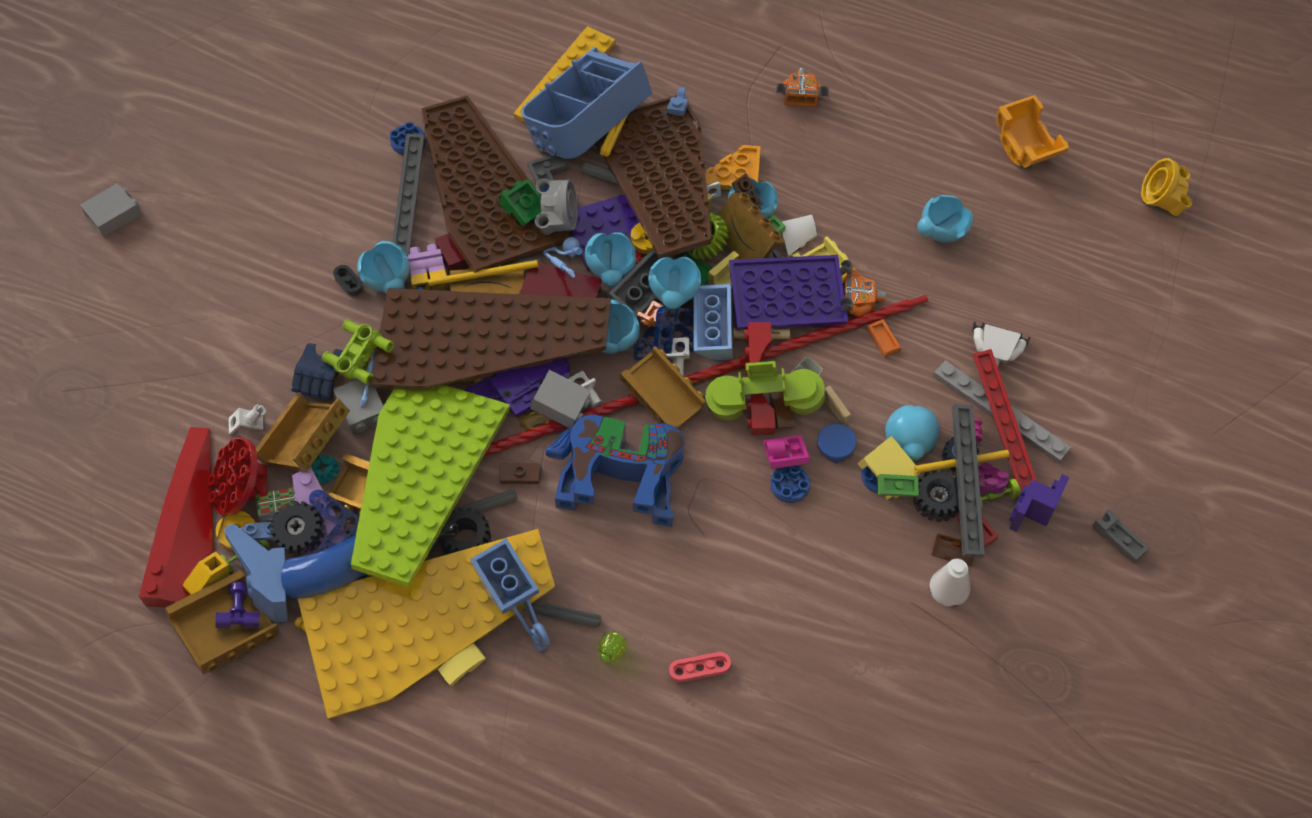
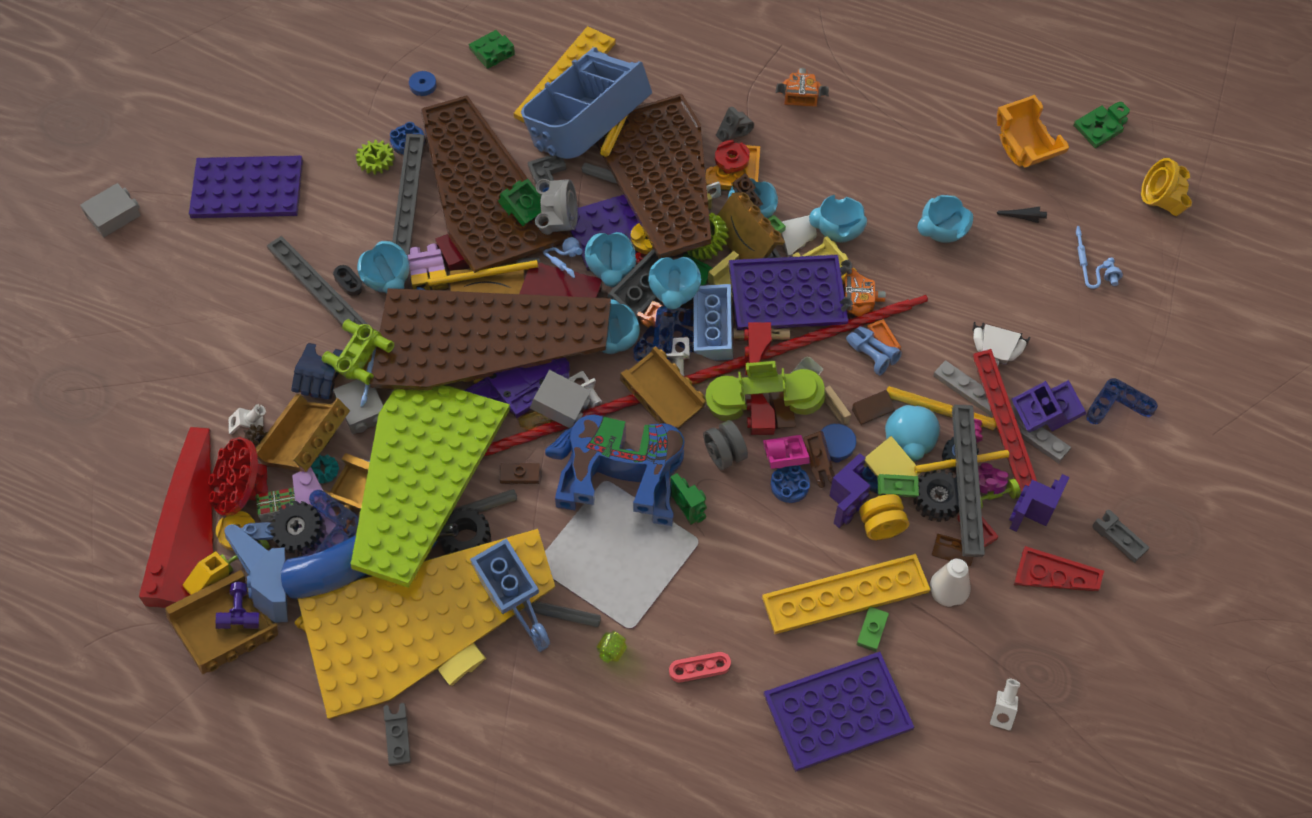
medium blue plate [667,87,688,116] -> none
none -> dark purple plate [189,156,303,218]
none -> dark brown gear [244,424,267,447]
none -> dark grey plate [267,236,367,336]
none -> lime gear [356,140,395,175]
none -> dark grey plate [384,703,411,766]
none -> blue piece [409,71,437,96]
none -> green plate [468,30,515,69]
none -> flat silver piece [545,481,698,629]
none -> green plate [670,473,707,525]
none -> dark grey wheel [703,420,748,470]
none -> red plate [715,140,750,174]
none -> dark grey pin [716,107,755,142]
none -> yellow plate [762,554,930,634]
none -> dark purple plate [763,652,914,772]
none -> reddish brown hinge [803,431,835,488]
none -> medium azure piece [809,195,867,243]
none -> dark purple bracket [829,453,870,528]
none -> medium blue piece [846,326,902,376]
none -> reddish brown slope [852,390,895,425]
none -> bright green plate [856,607,889,652]
none -> yellow wheel [859,494,910,540]
none -> yellow axle [887,386,996,430]
none -> white bracket [990,679,1020,730]
none -> black piece [997,206,1047,223]
none -> dark purple bracket [1011,380,1087,433]
none -> red wing [1013,546,1104,592]
none -> green plate [1074,102,1130,148]
none -> light blue piece [1076,226,1123,289]
none -> clear blue beam [1086,378,1158,424]

